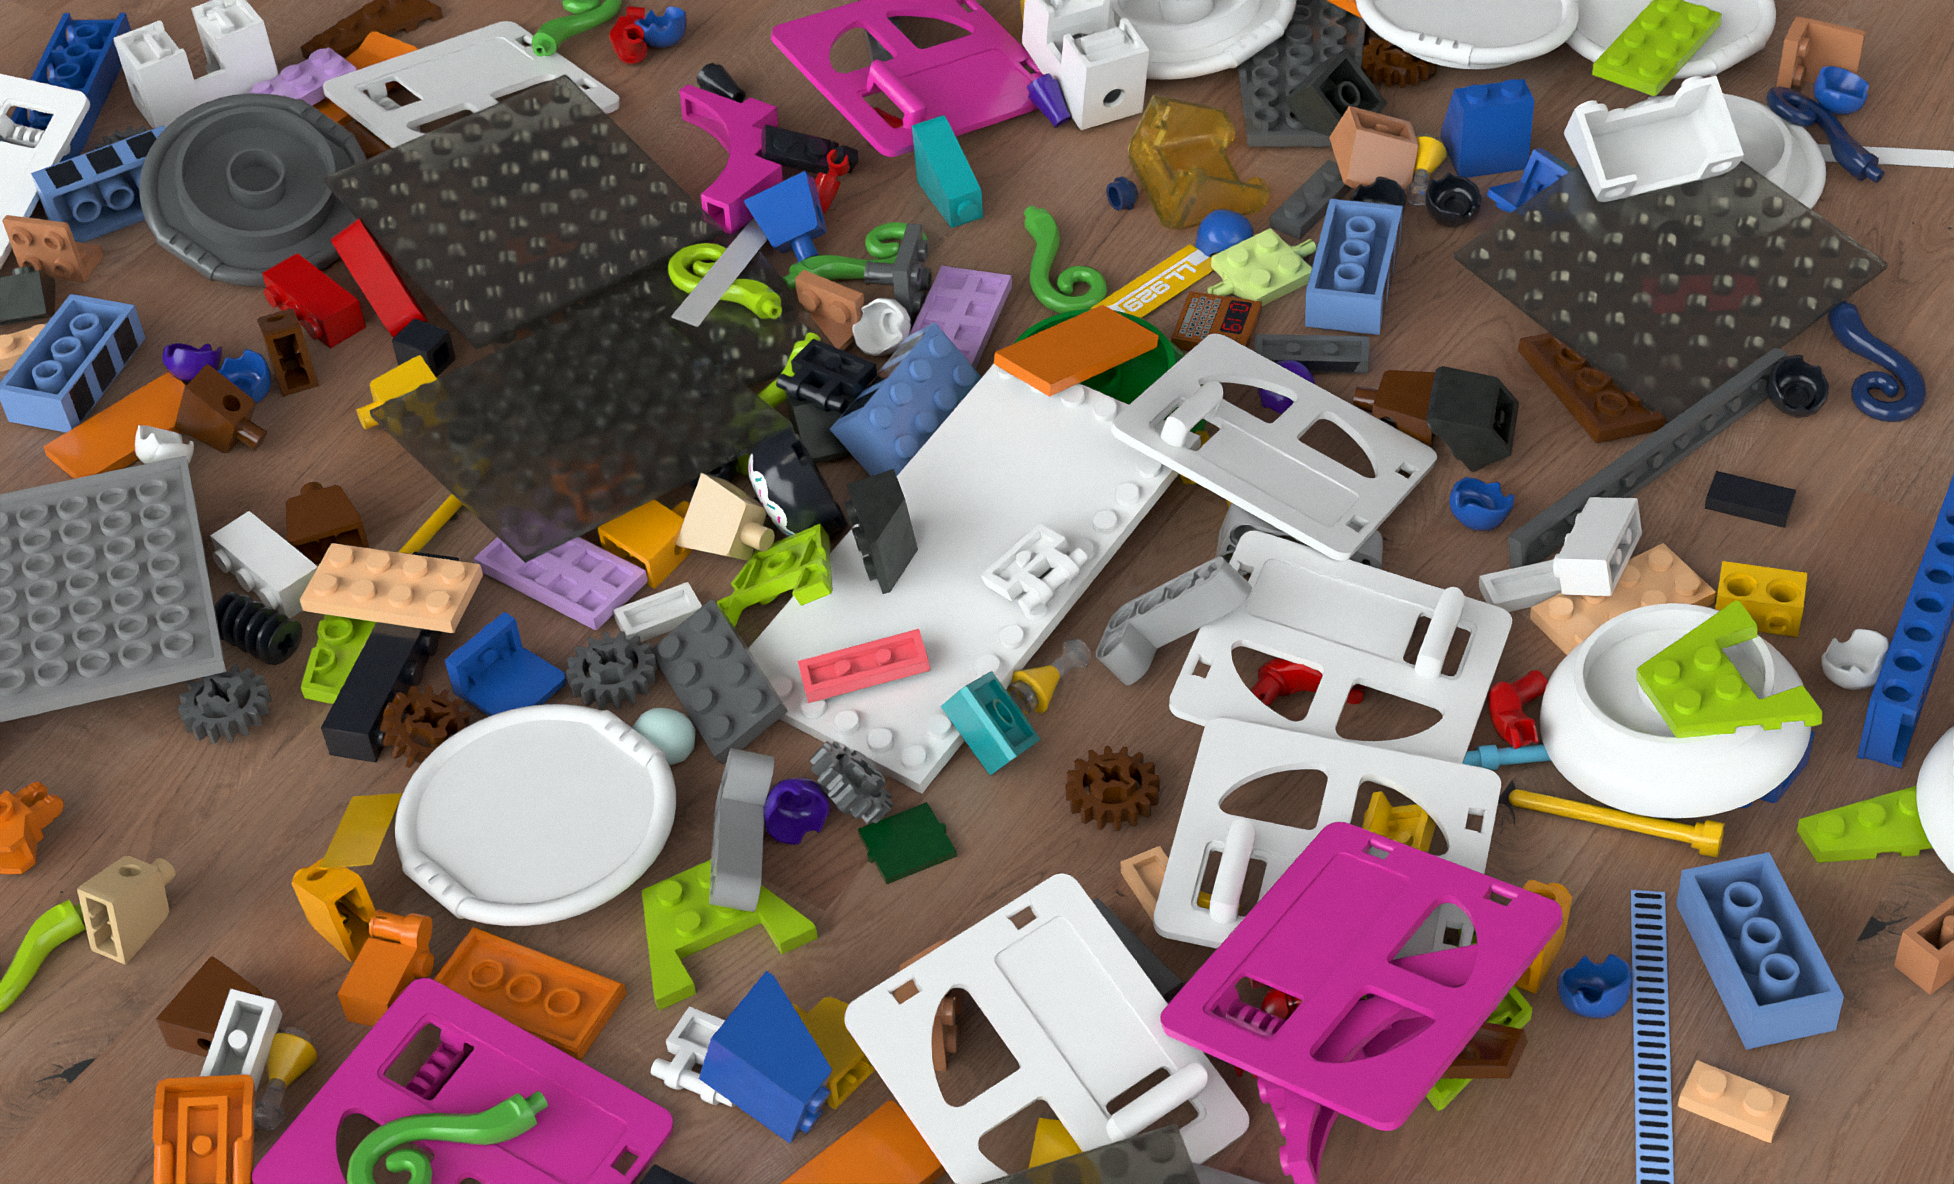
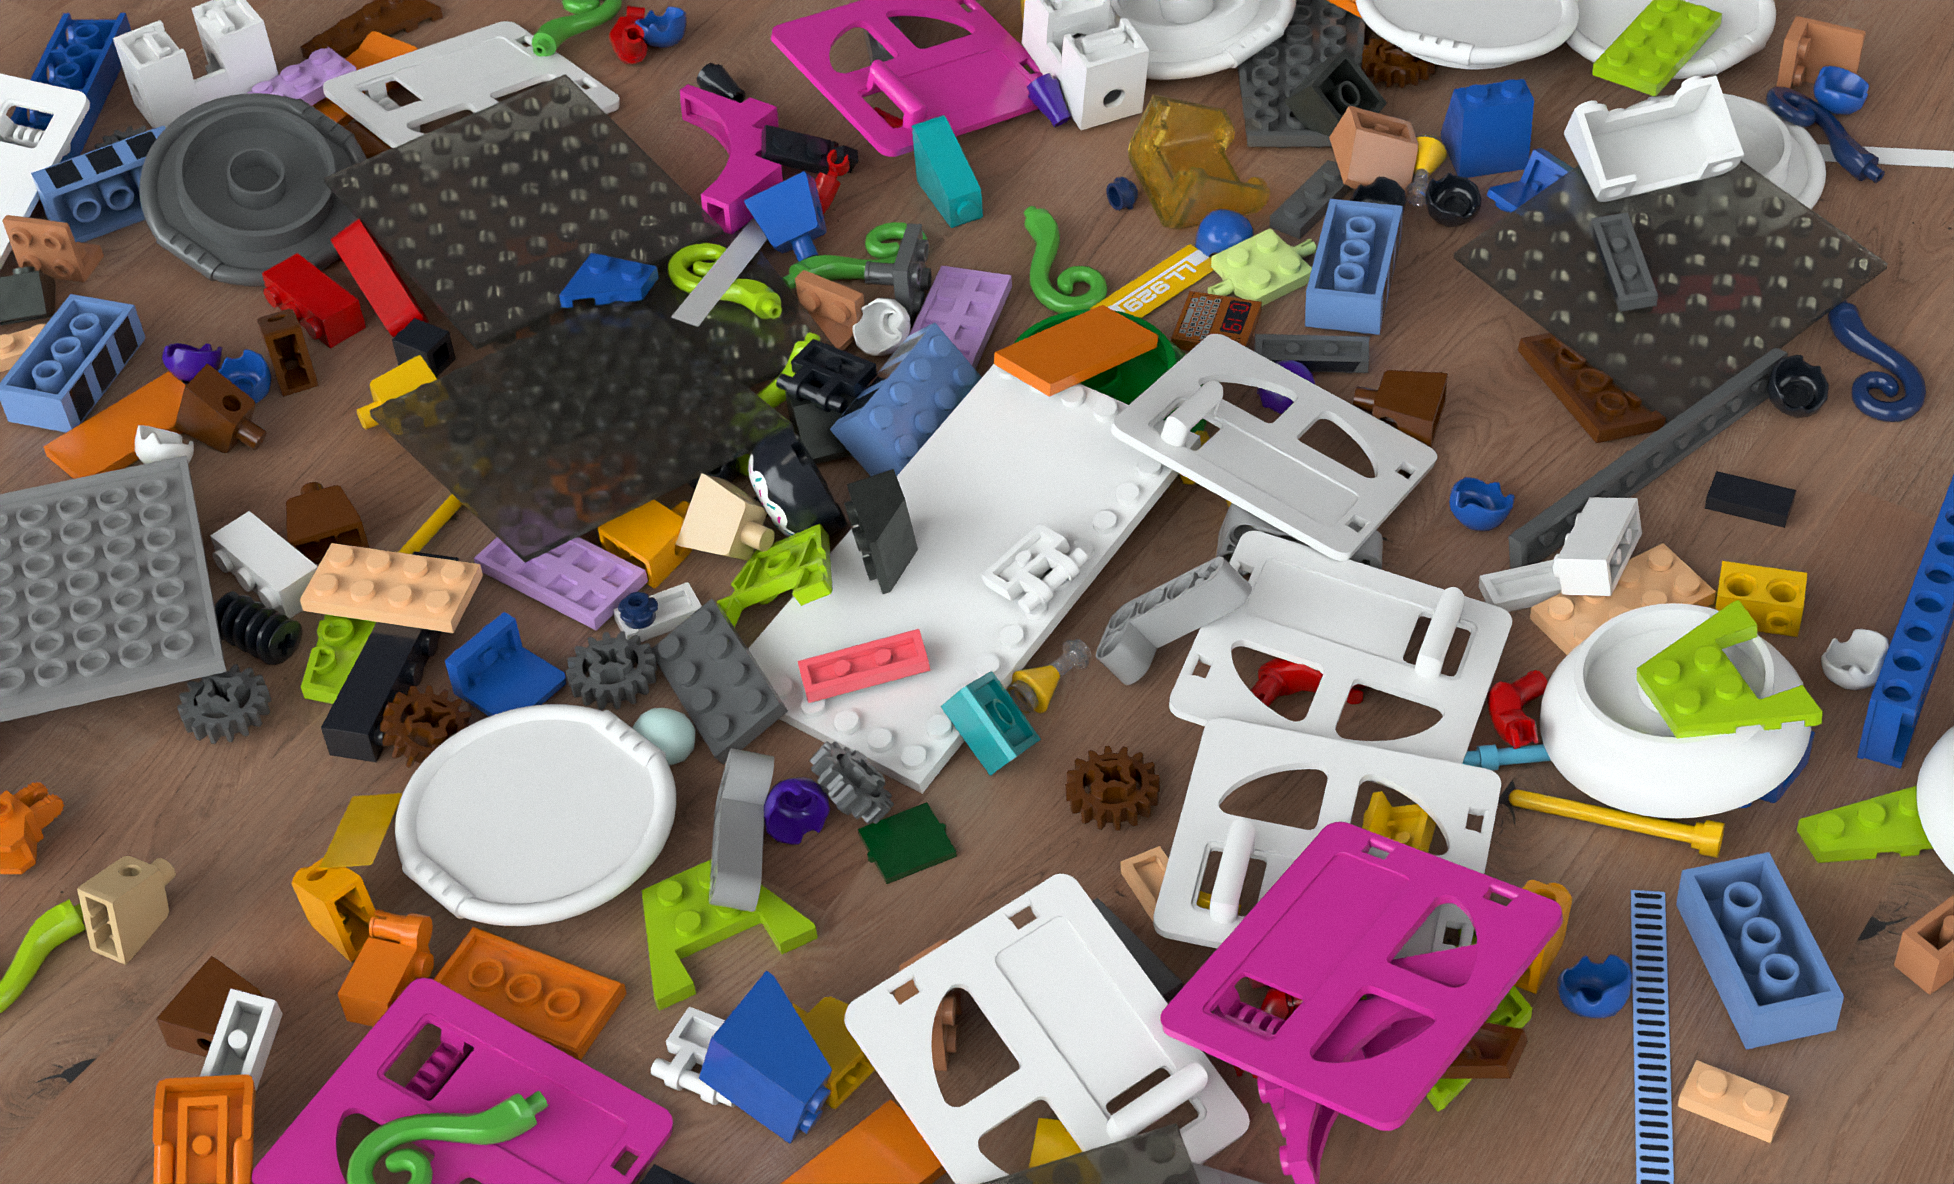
piece [254,1027,317,1130] -> none
pearl dark grey slope [1426,366,1519,472] -> none
none -> blue wing [559,253,659,308]
none -> dark blue plate [618,592,658,629]
none -> dark grey plate [1590,212,1658,312]

